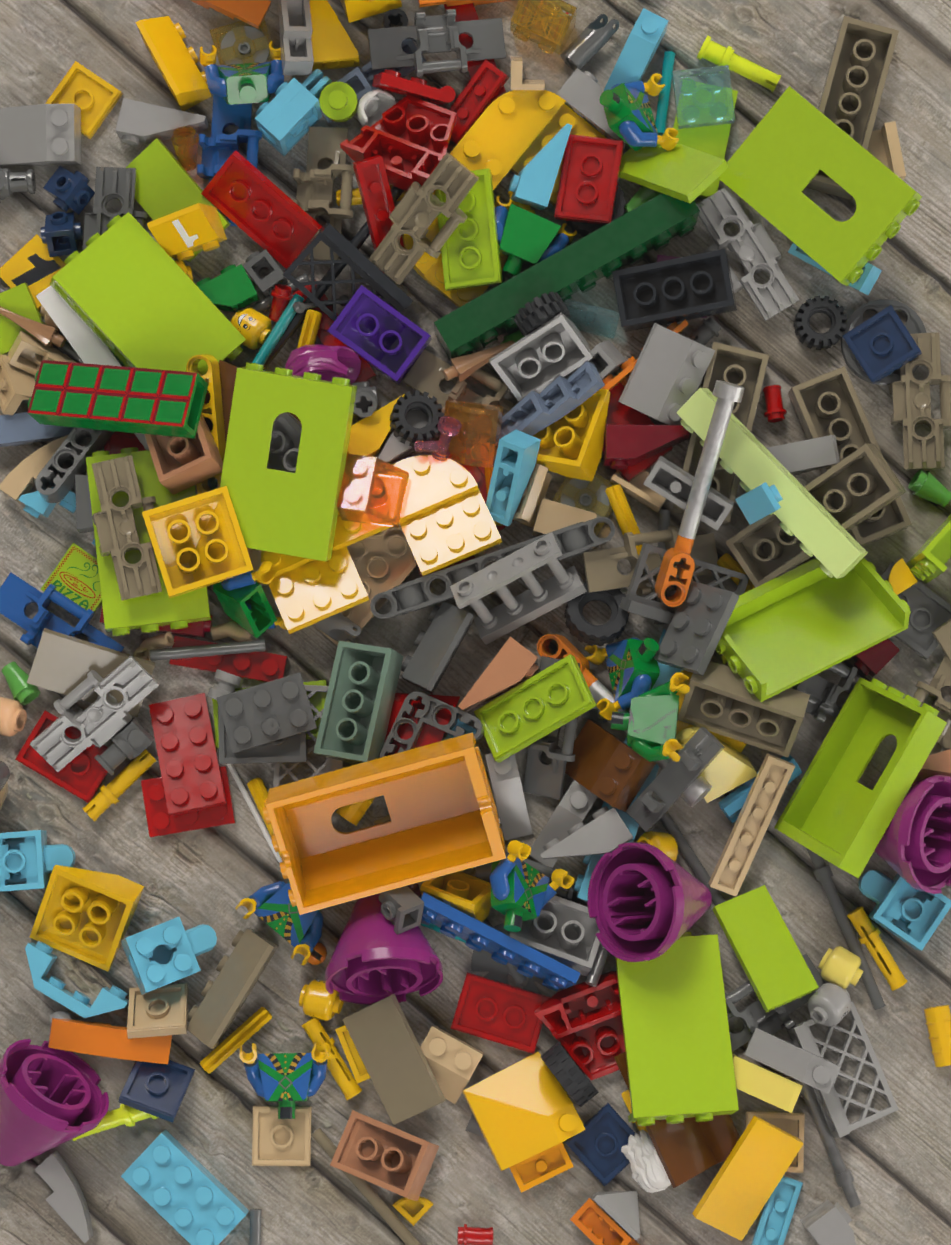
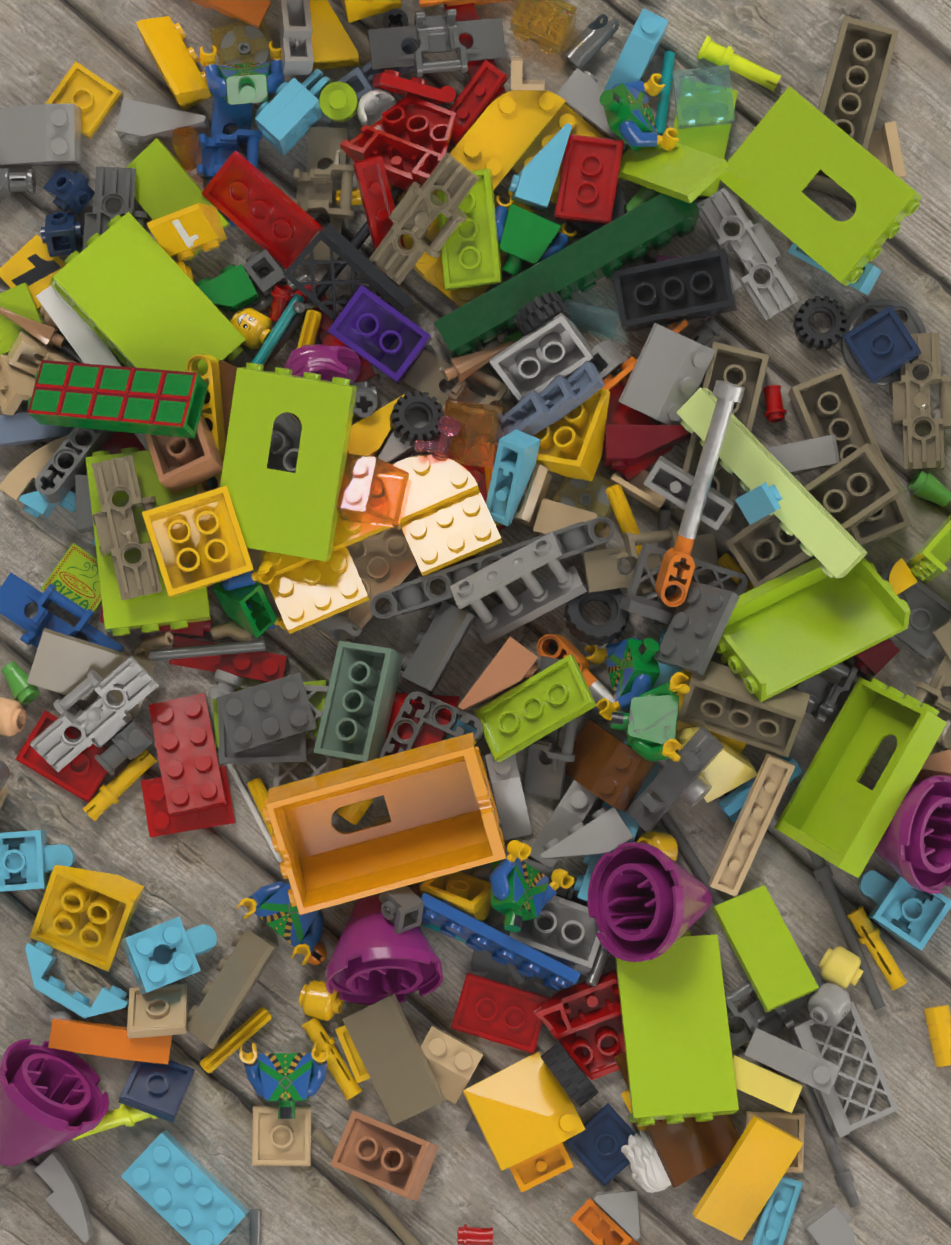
yellow tile [392,1196,434,1226] -> none

